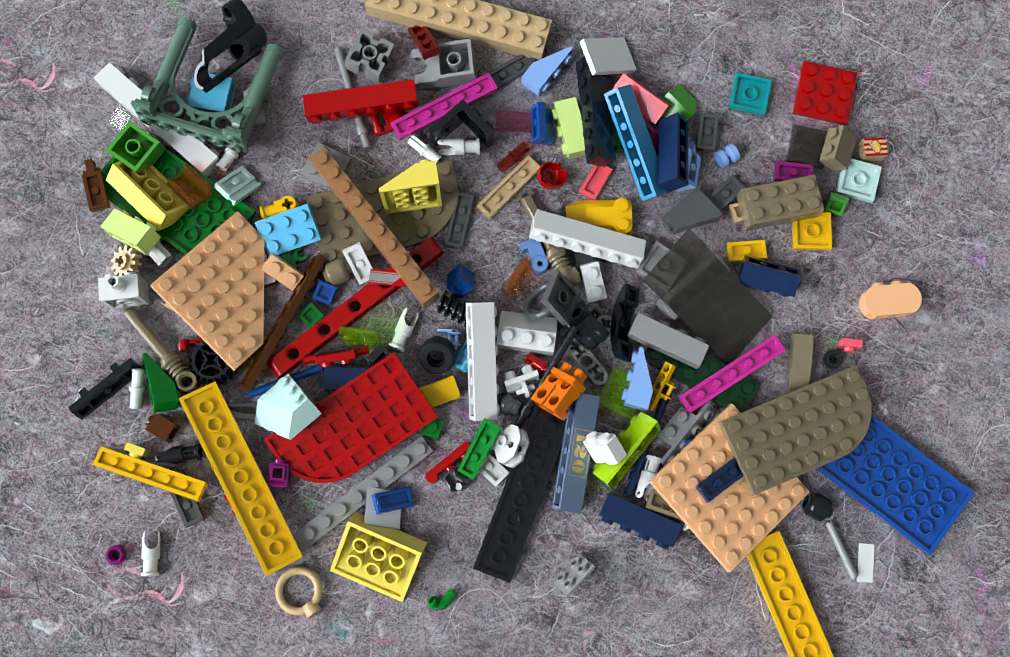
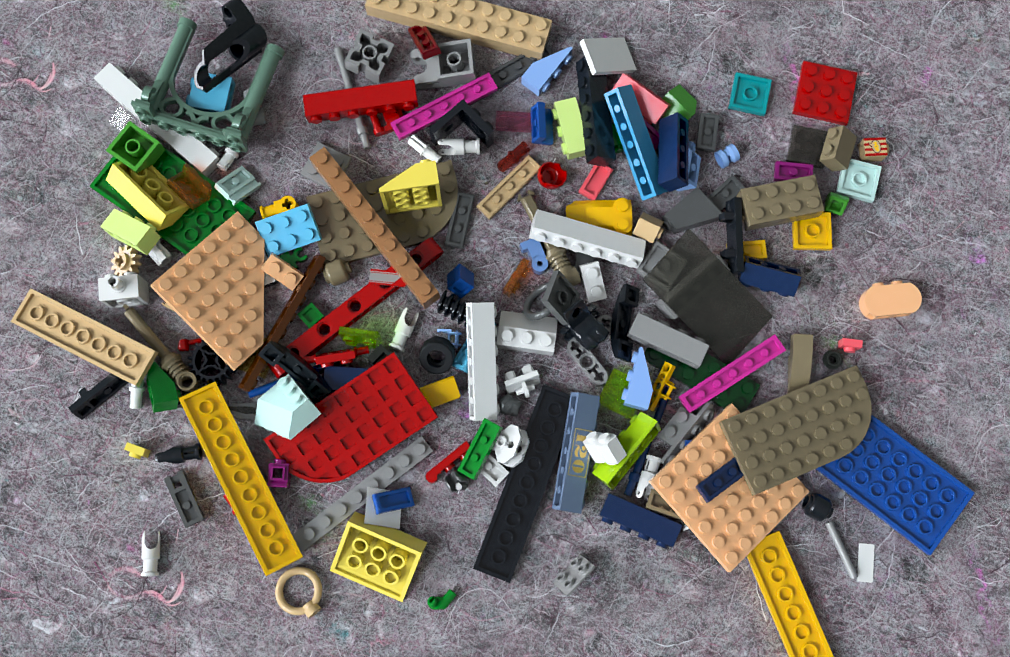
reddish brown hinge [82,158,111,213] -> none
yellow plate [92,446,208,502] -> none
magenta plate [106,545,127,565] -> none
reddish brown brick [145,413,180,443] -> none
blue plate [312,280,338,305] -> none
white plate [342,242,373,285] -> none
green plate [419,419,444,440] -> none
black bar [513,325,579,428] -> none
red pin [524,352,549,374] -> none
orange hips [531,362,587,421] -> none
none -> tan plate [10,288,158,387]
none -> black slope [258,341,332,403]
none -> tan brick [632,212,664,243]
none -> black hinge [719,197,744,276]

